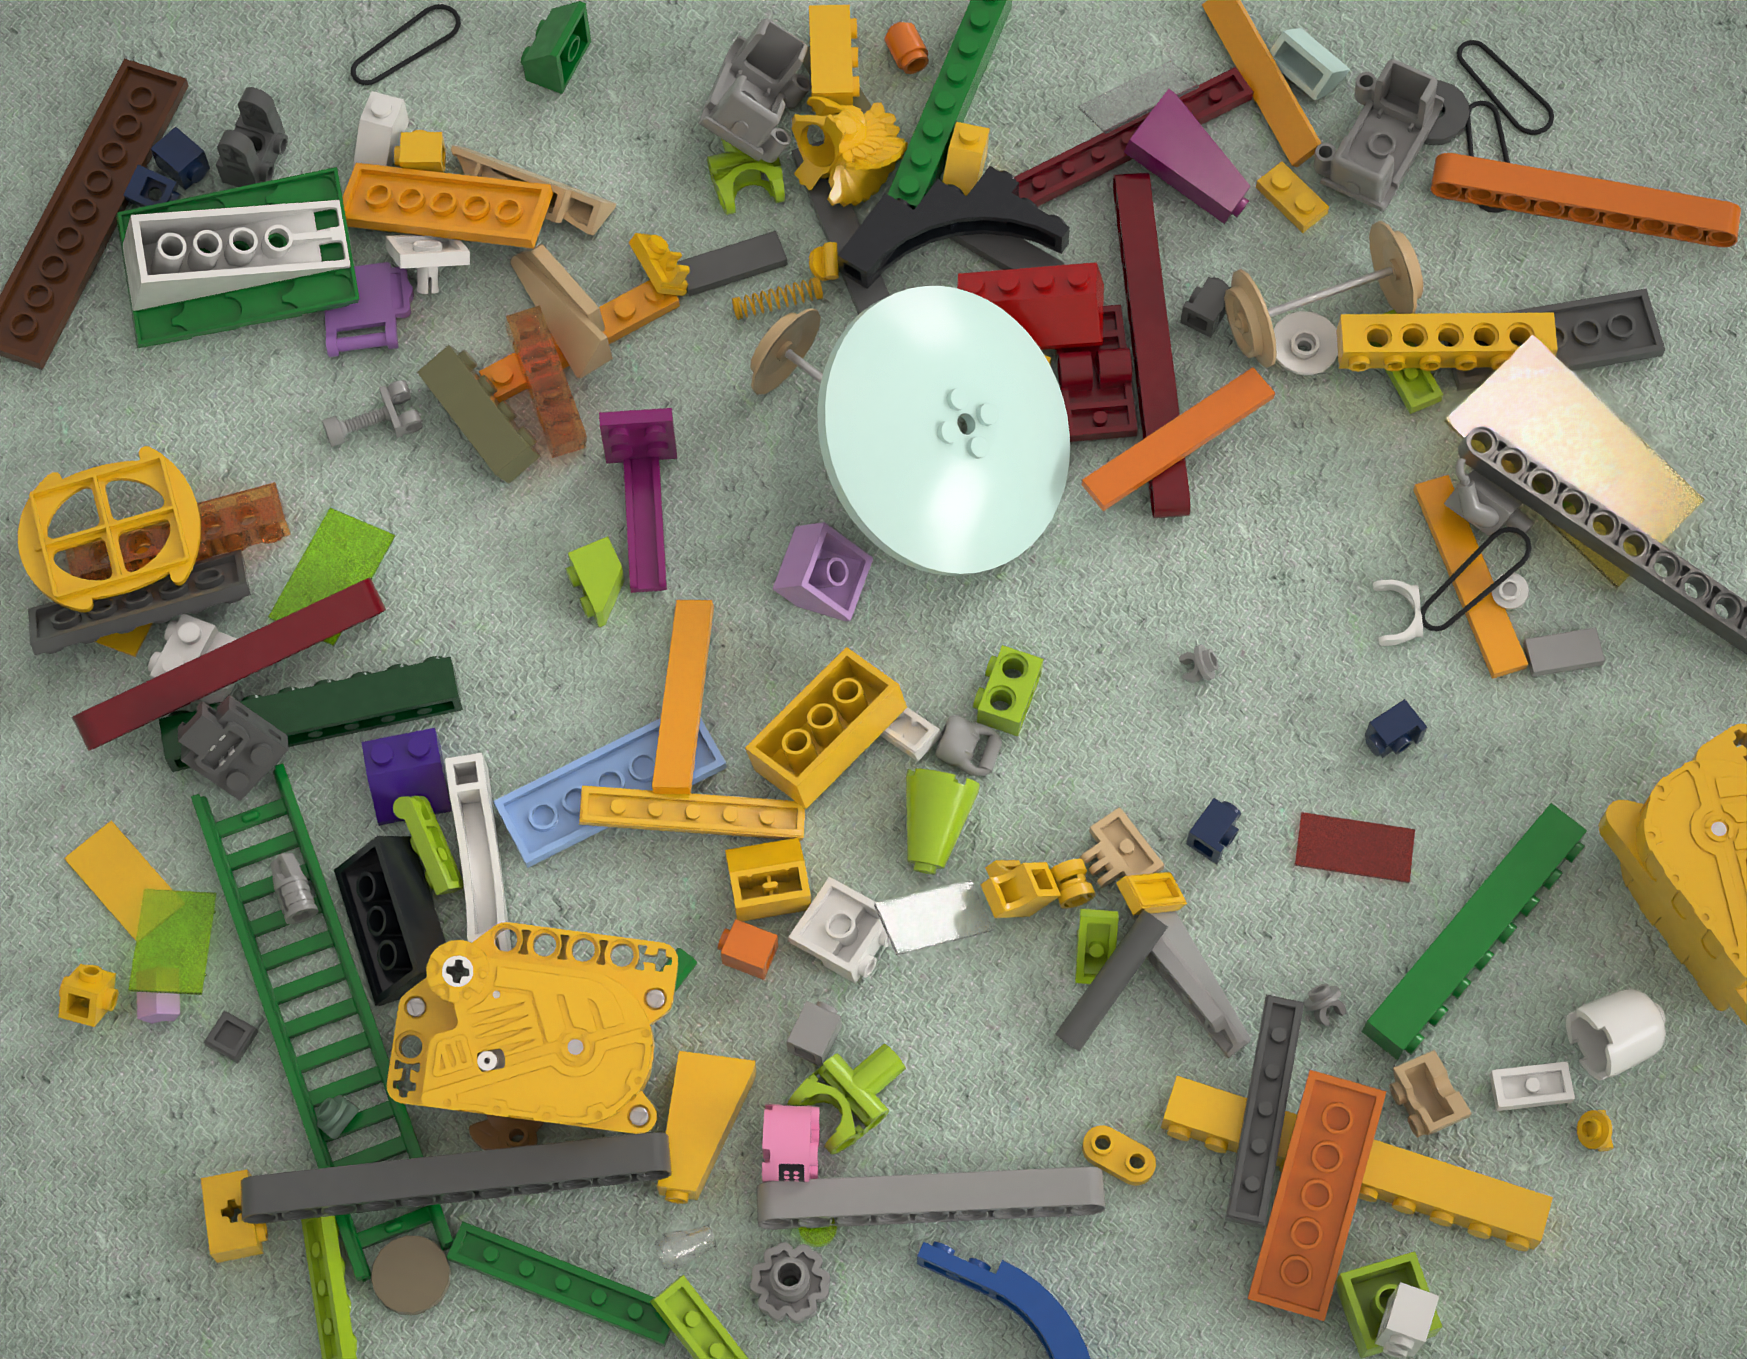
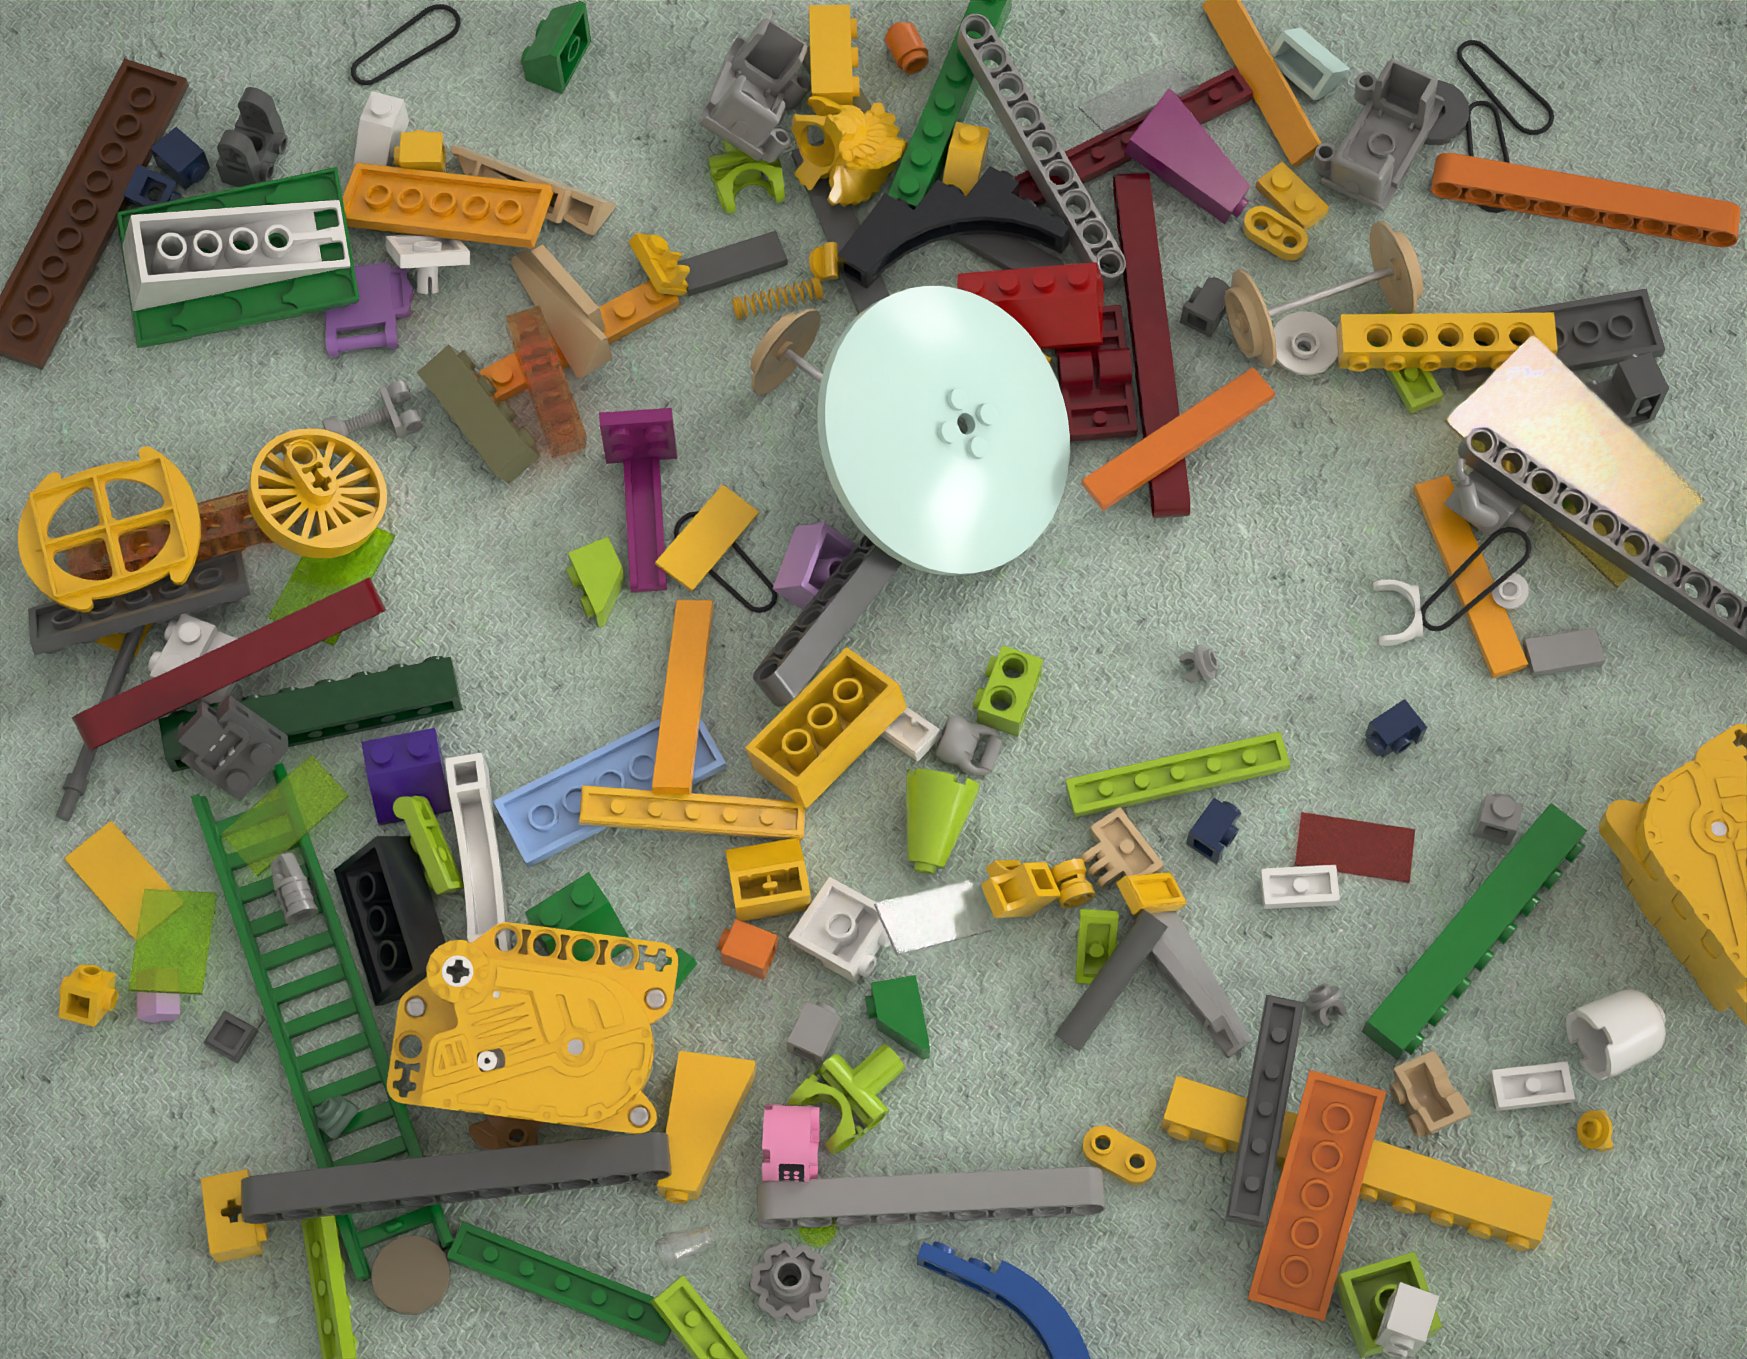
none -> dark grey bar [56,625,145,822]
none -> clear neon green piece [221,755,349,876]
none -> yellow piece [248,428,387,558]
none -> green slope [524,872,629,962]
none -> yellow piece [655,484,759,592]
none -> black piece [674,511,778,613]
none -> dark grey beam [753,534,902,707]
none -> green slope [865,975,930,1059]
none -> light grey beam [957,13,1126,289]
none -> lime plate [1065,731,1291,818]
none -> yellow plate [1243,206,1308,261]
none -> white plate [1260,865,1340,909]
none -> light grey brick [1473,794,1524,846]
none -> dark grey brick [1572,352,1669,437]

